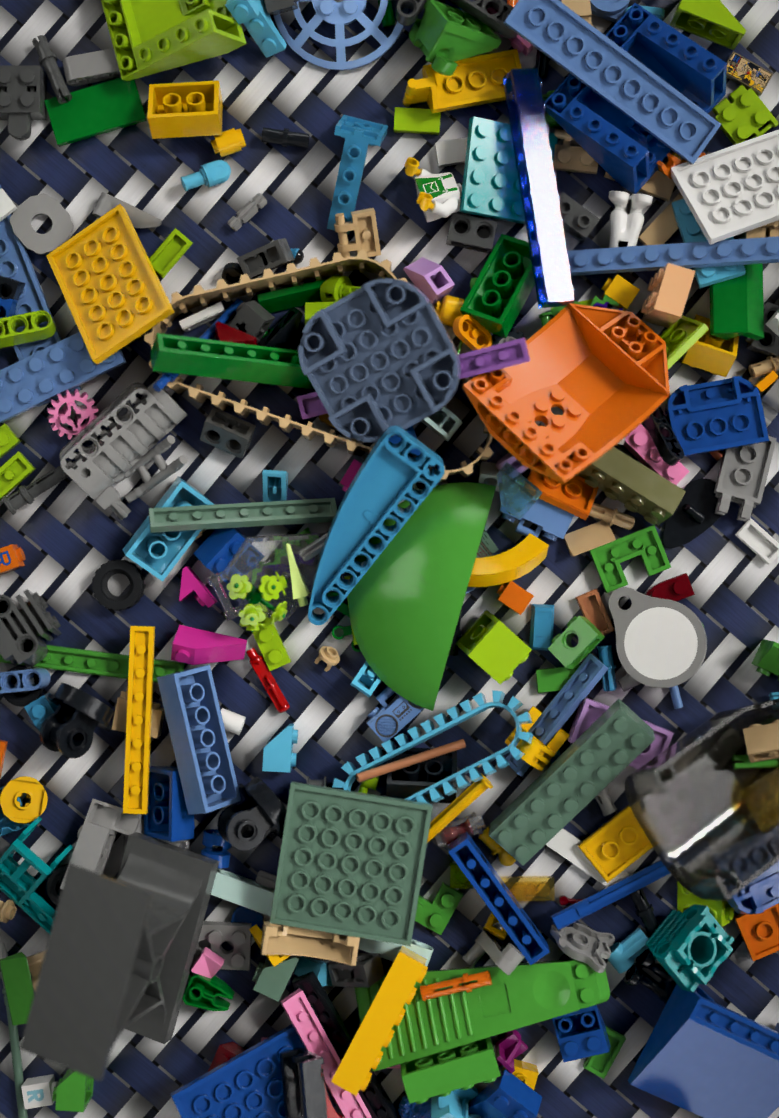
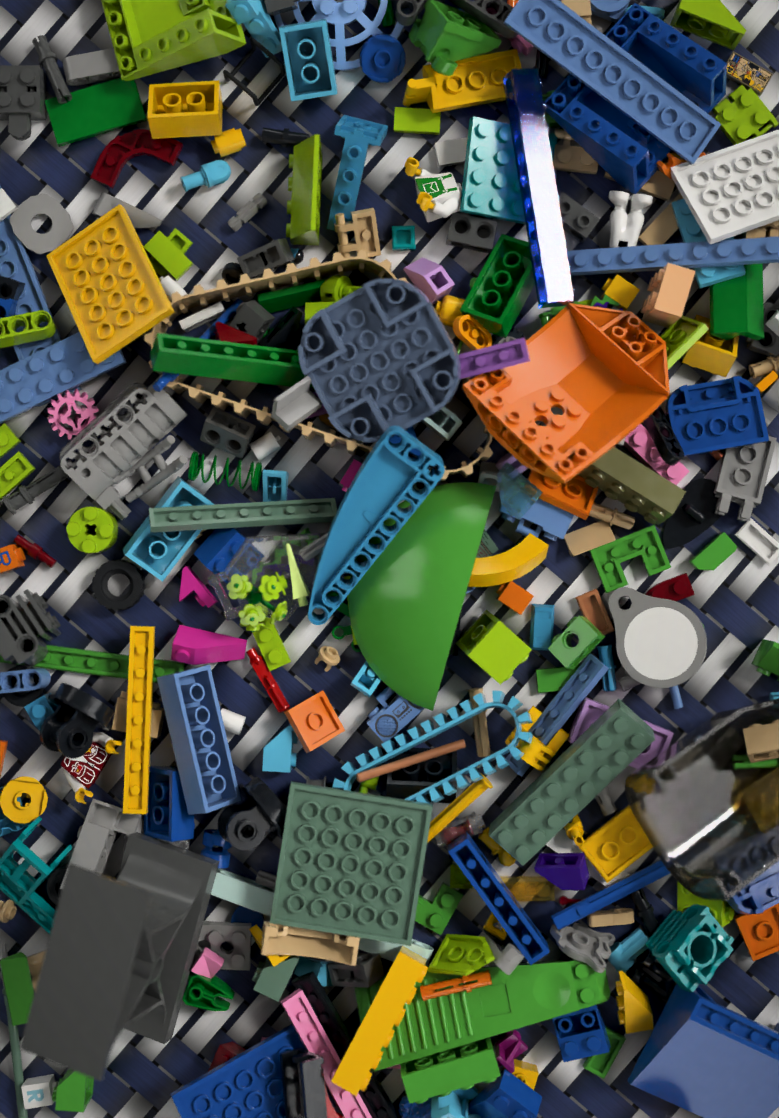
none -> dark red bar [13,535,57,568]
none -> torso [61,732,123,804]
none -> lime brick [66,507,118,553]
none -> dark red plate [90,129,183,189]
none -> lime tile [144,230,194,281]
none -> white piece [159,275,188,303]
none -> green piece [188,451,262,492]
none -> black piece [223,38,285,106]
none -> white piece [249,431,281,461]
none -> light grey panel [271,376,322,431]
none -> medium azure brick [279,19,338,101]
none -> orange plate [284,690,345,753]
none -> lime slope [286,134,323,246]
none -> blue tile [360,34,406,83]
none -> teal tile [392,225,416,251]
none -> lime tile [427,934,495,976]
none -> tan axle [468,688,491,757]
none -> dark purple slope [534,853,589,891]
none -> yellow piece [564,814,585,846]
none -> tan piece [587,908,635,927]
none -> yellow slope [615,971,653,1034]
none -> bright green piece [689,532,737,570]

